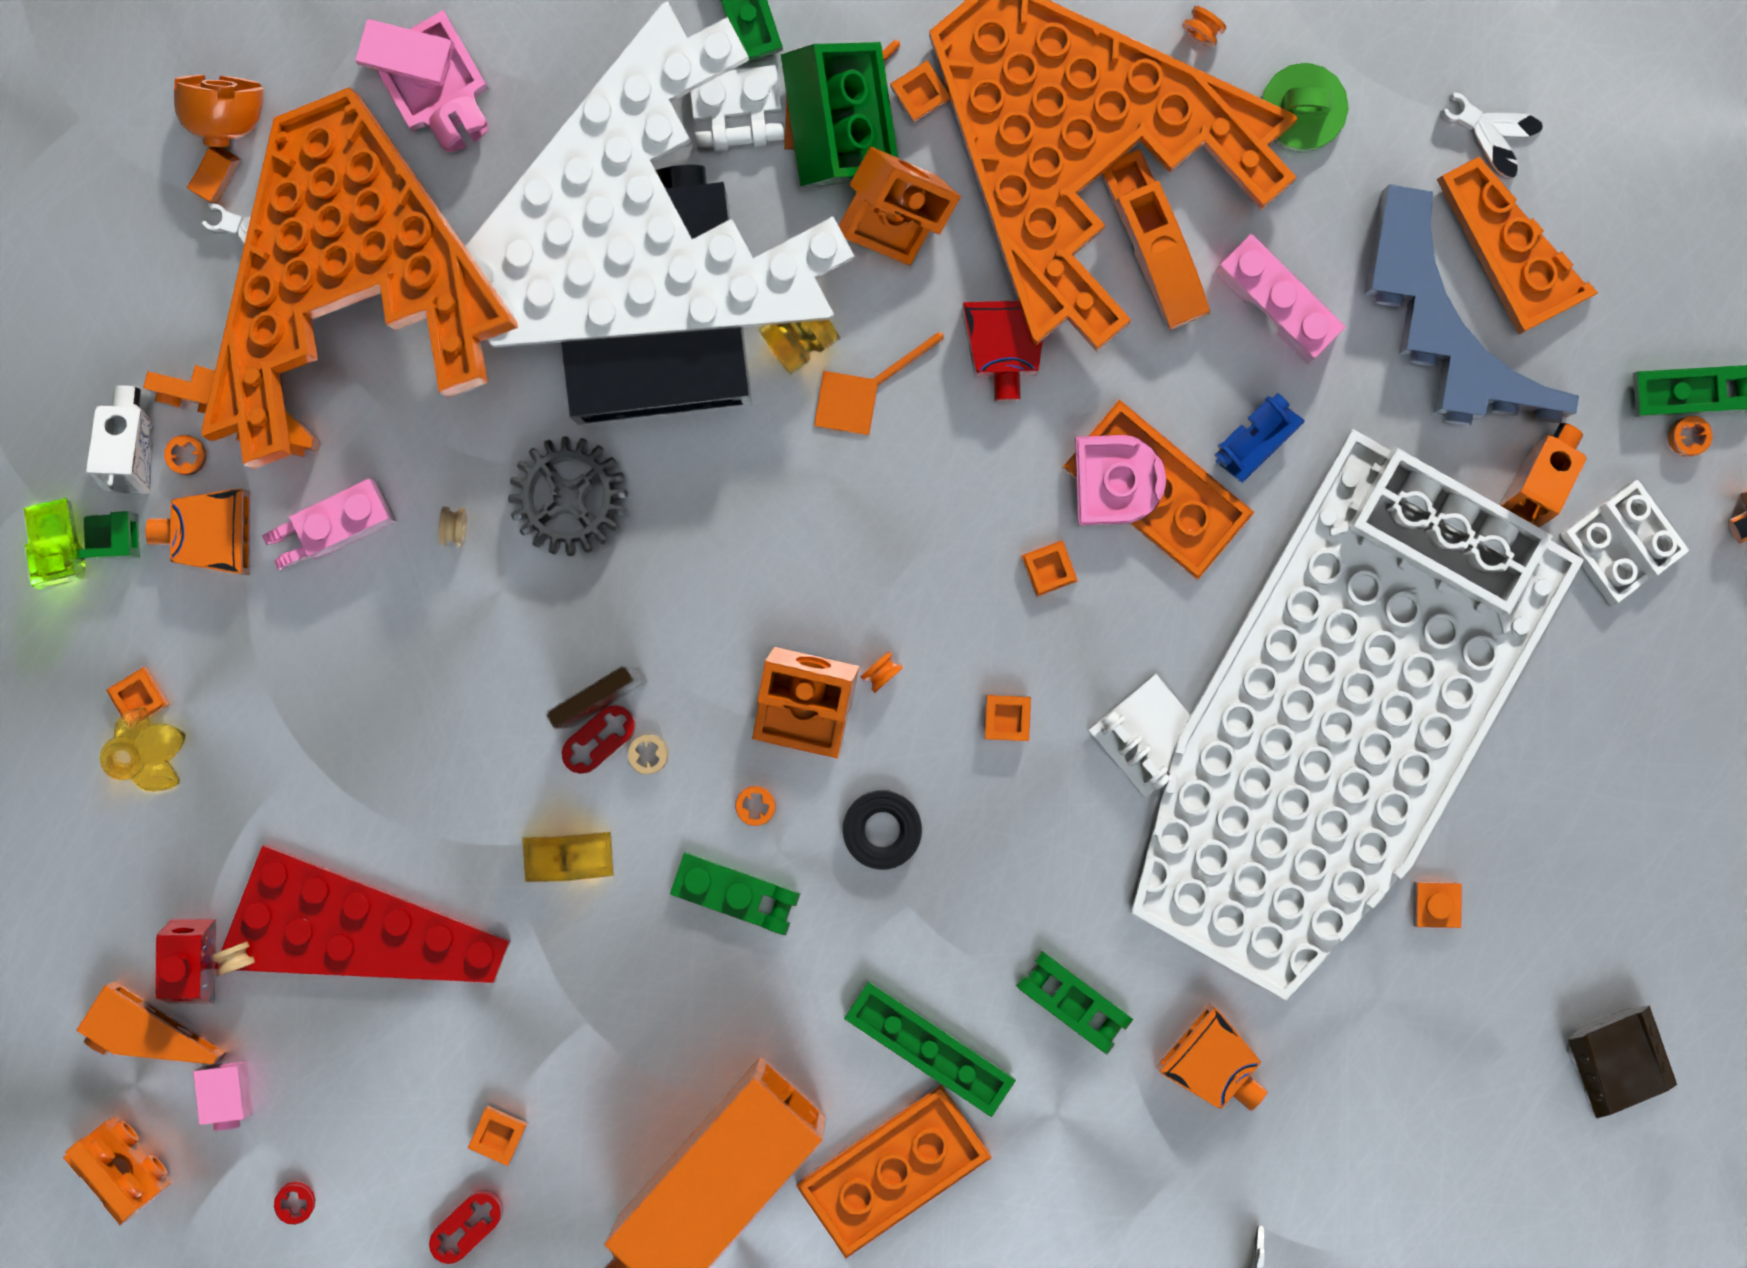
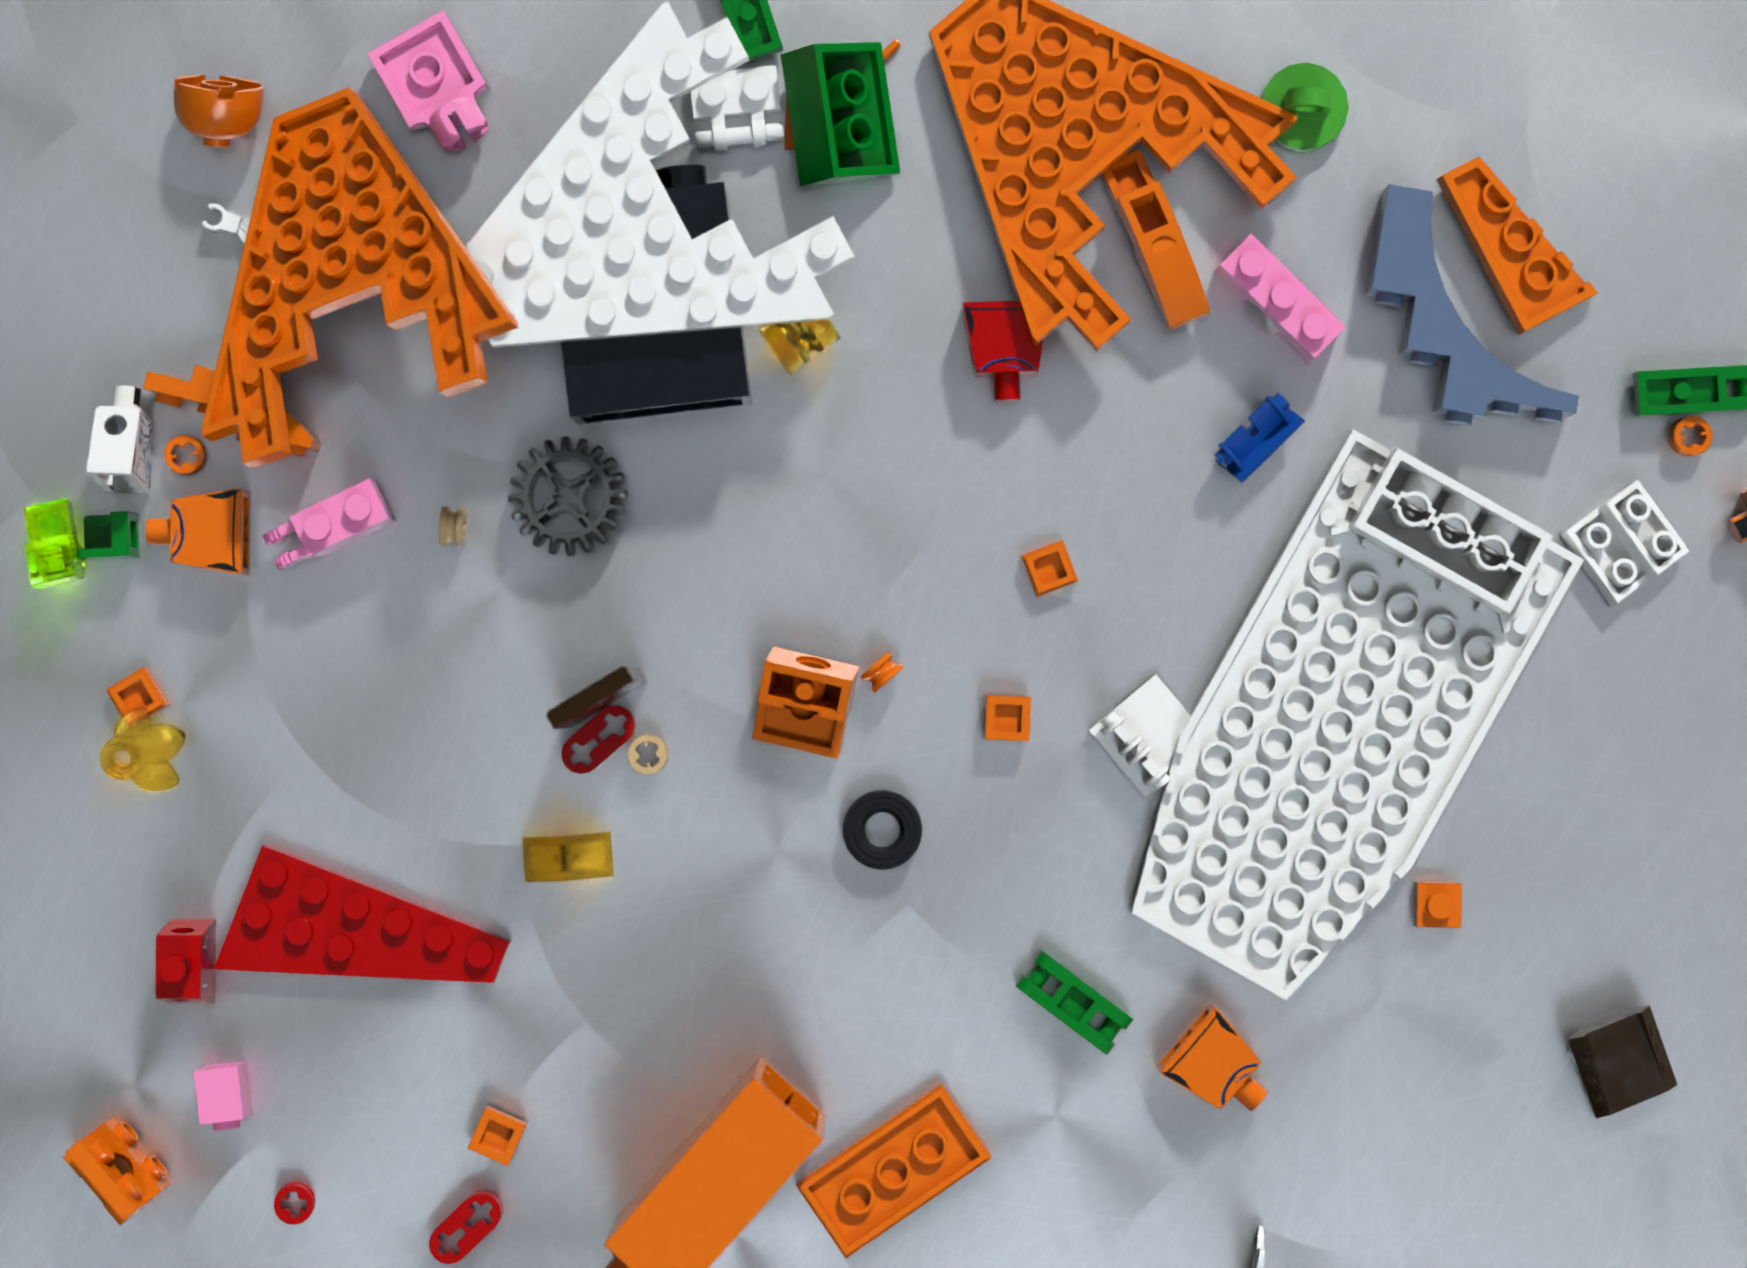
orange slope [76,981,227,1065] -> none
orange piece [186,147,241,204] -> none
tan bush [209,941,255,977] -> none
bright pink tile [355,19,454,86] -> none
green plate [670,852,801,935] -> none
orange bush [735,786,775,826] -> none
orange piece [814,332,944,435] -> none
orange brick [838,146,961,266] -> none
green plate [844,980,1016,1117] -> none
orange plate [890,60,950,124] -> none
orange tile [1062,399,1254,580] -> none
bright pink tile [1075,435,1166,526] -> none
orange bush [1182,6,1227,47] -> none
white piece [1439,93,1543,178] -> none
orange torso [1499,423,1587,528] -> none

